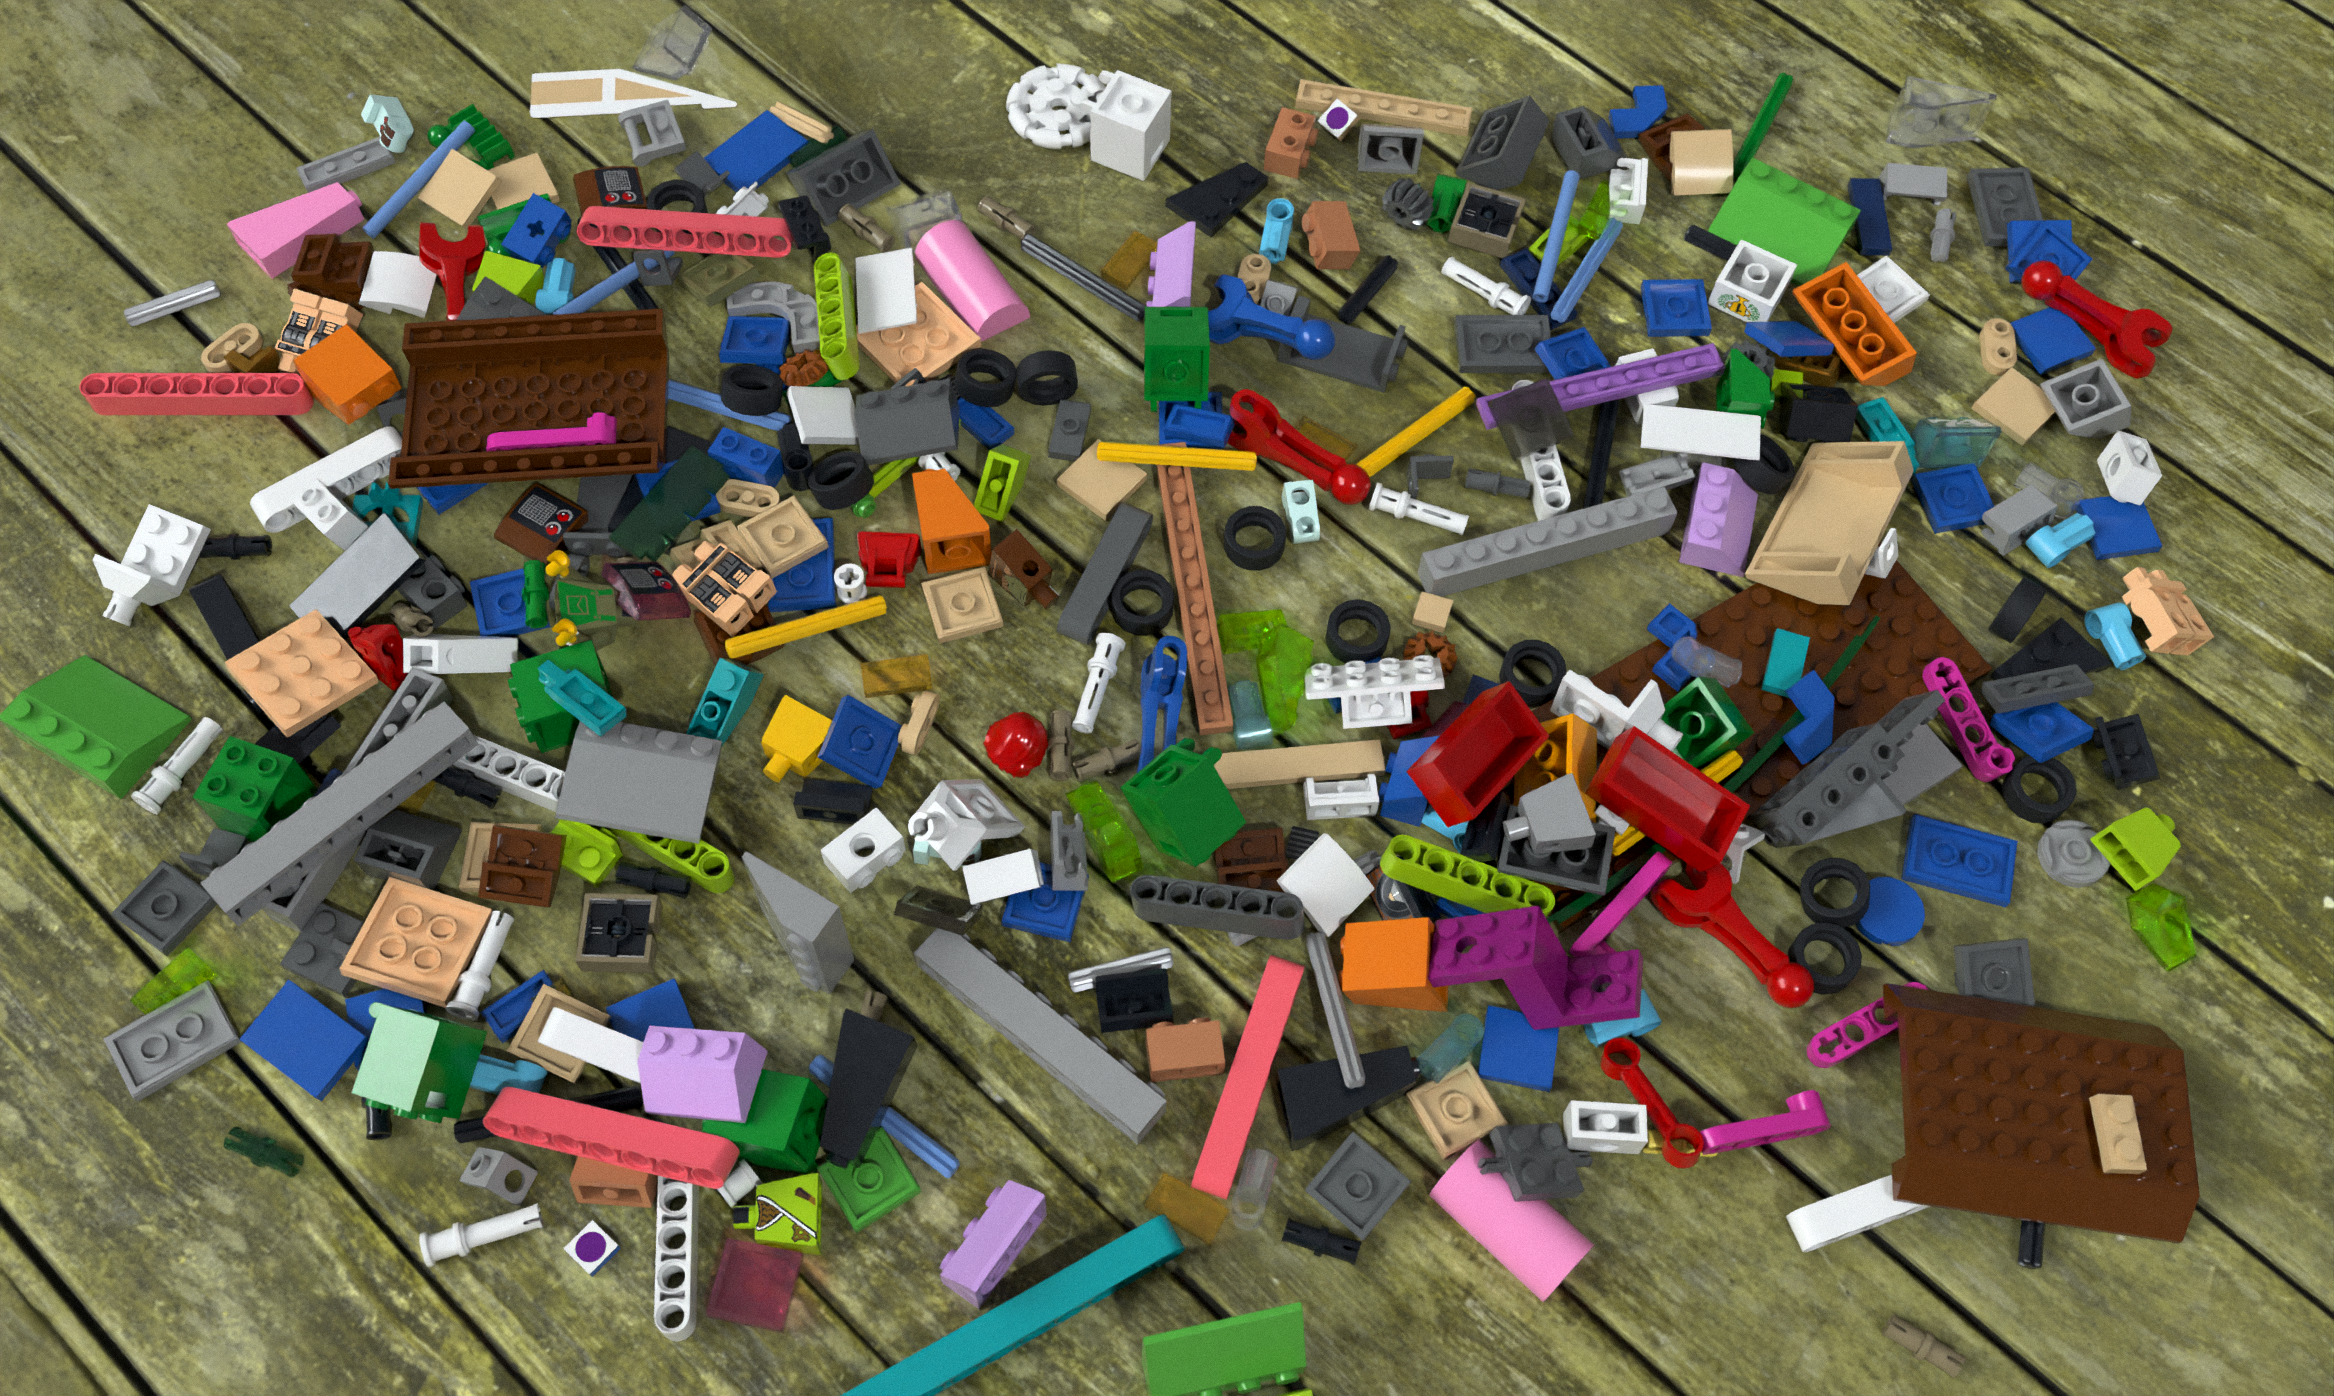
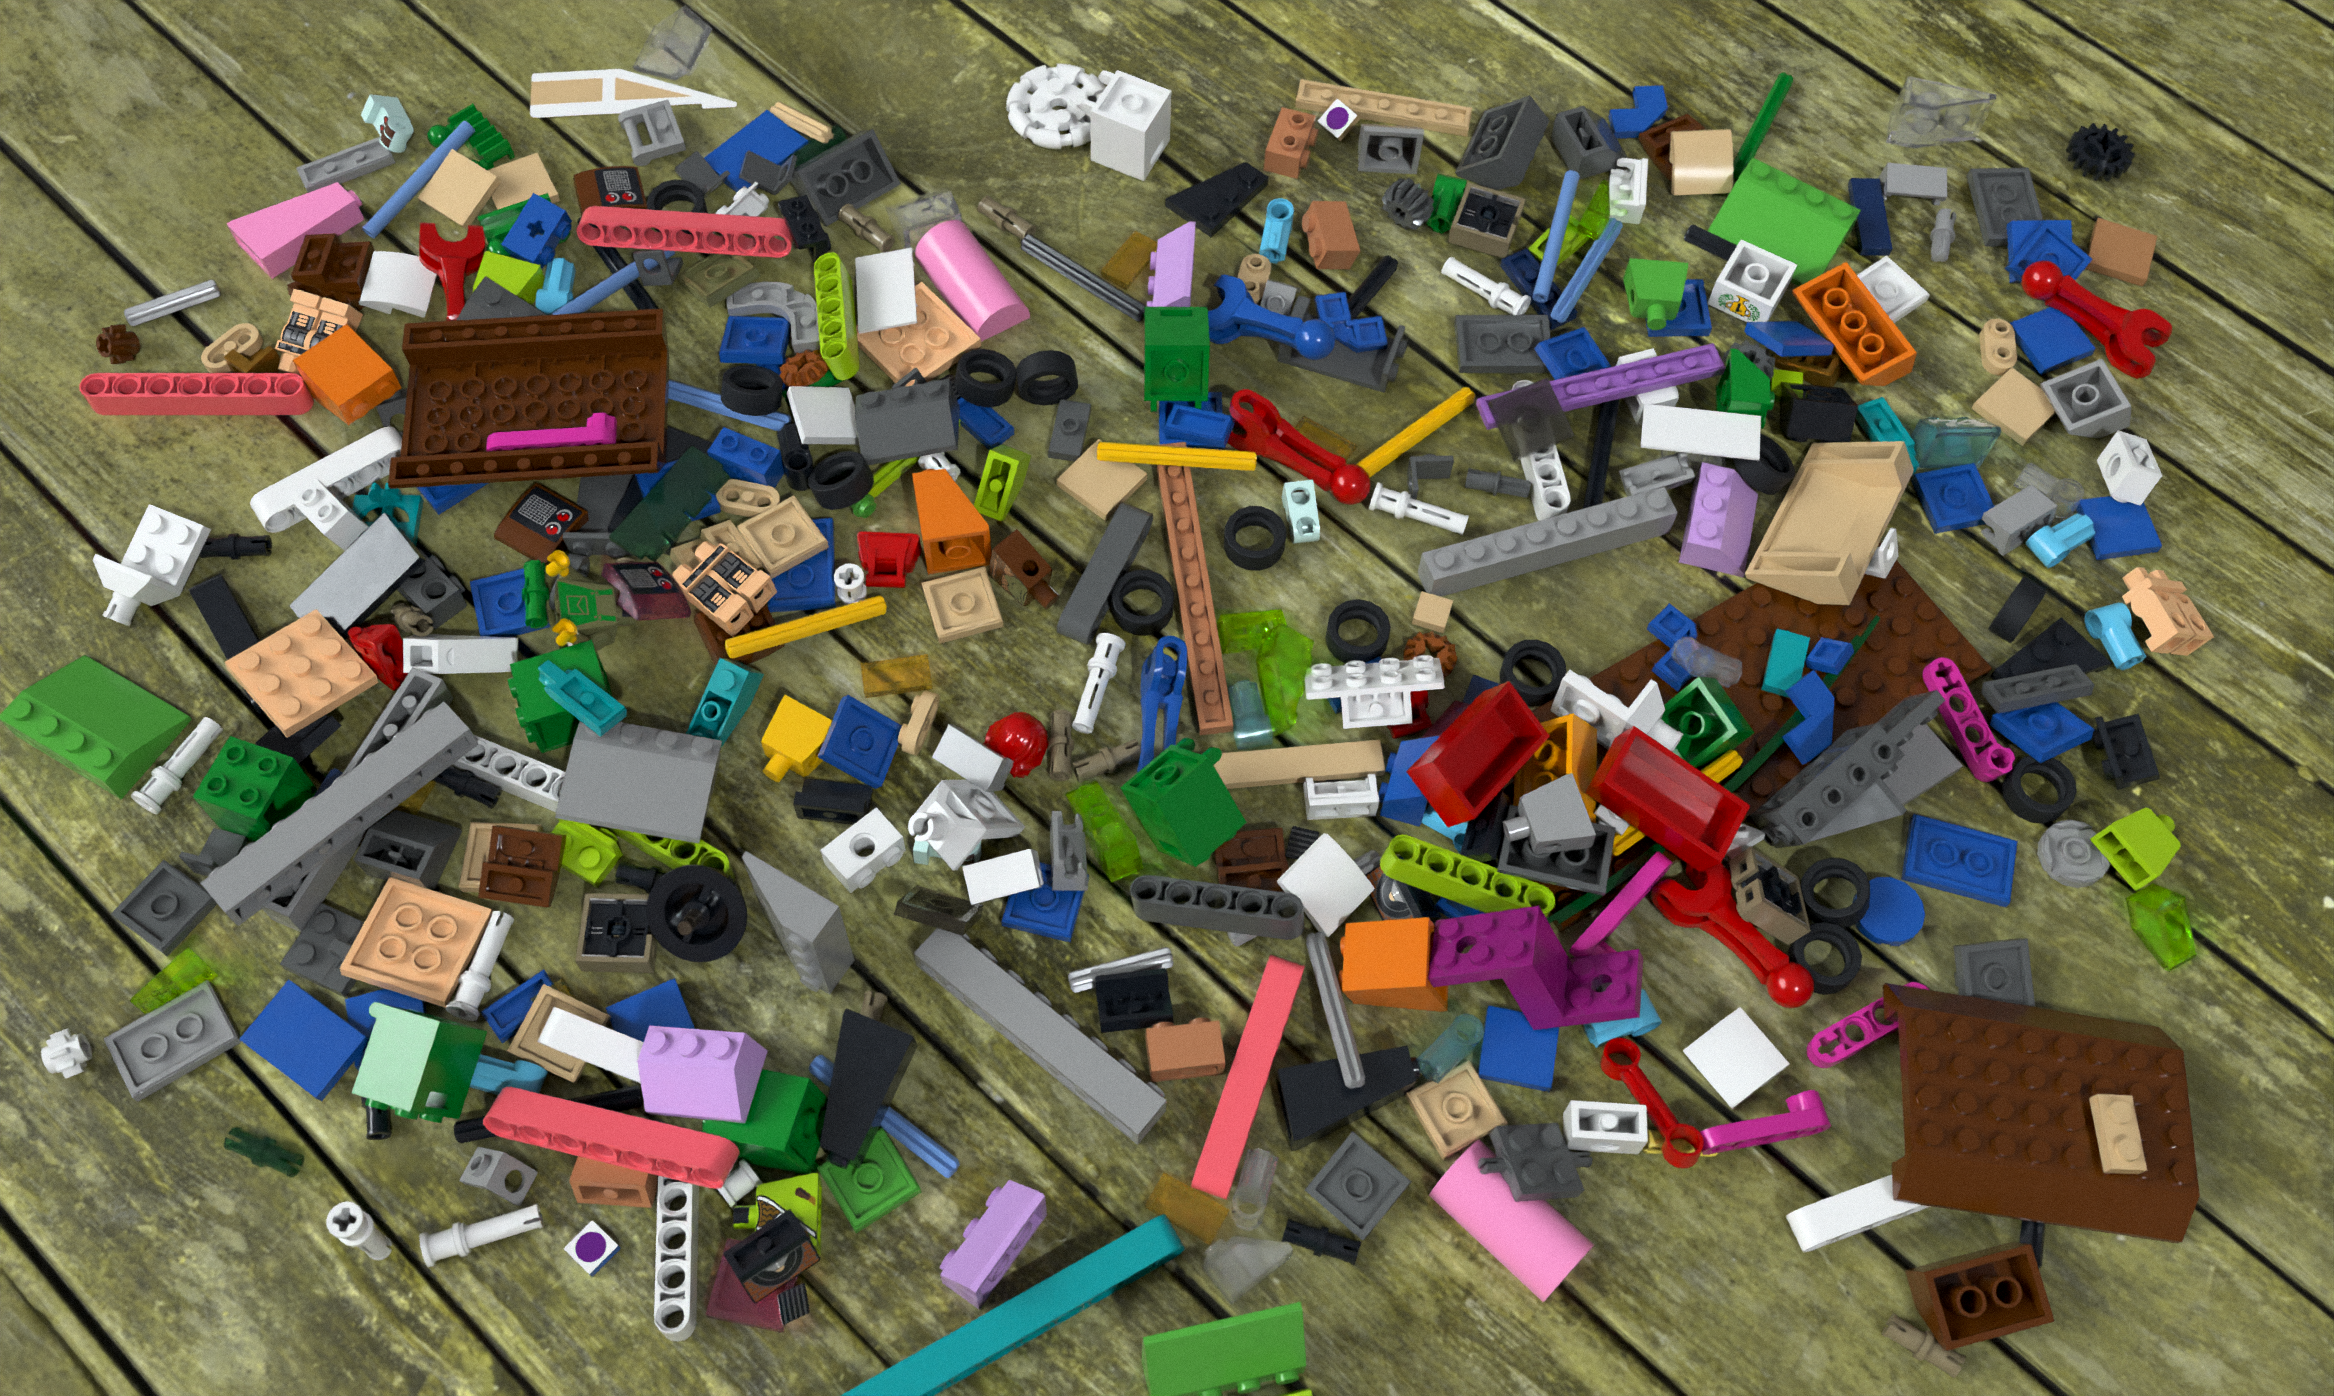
none -> white gear [41,1028,92,1079]
none -> reddish brown gear [96,324,140,364]
none -> white pin [326,1202,392,1261]
none -> black piece [646,865,748,962]
none -> black panel [723,1209,821,1303]
none -> dark grey bracket [739,151,797,195]
none -> sticker [778,1283,810,1325]
none -> hinge [932,724,1014,792]
none -> clear slope [1203,1236,1293,1305]
none -> blue tile [1314,292,1388,353]
none -> bright green torso [1623,258,1688,330]
none -> white slope [1683,1007,1790,1110]
none -> dark tan piece [1729,847,1811,945]
none -> blue tile [1805,637,1854,675]
none -> reddish brown slope [1905,1242,2055,1351]
none -> black gear [2066,123,2135,182]
none -> medium nougat tile [2085,218,2157,287]

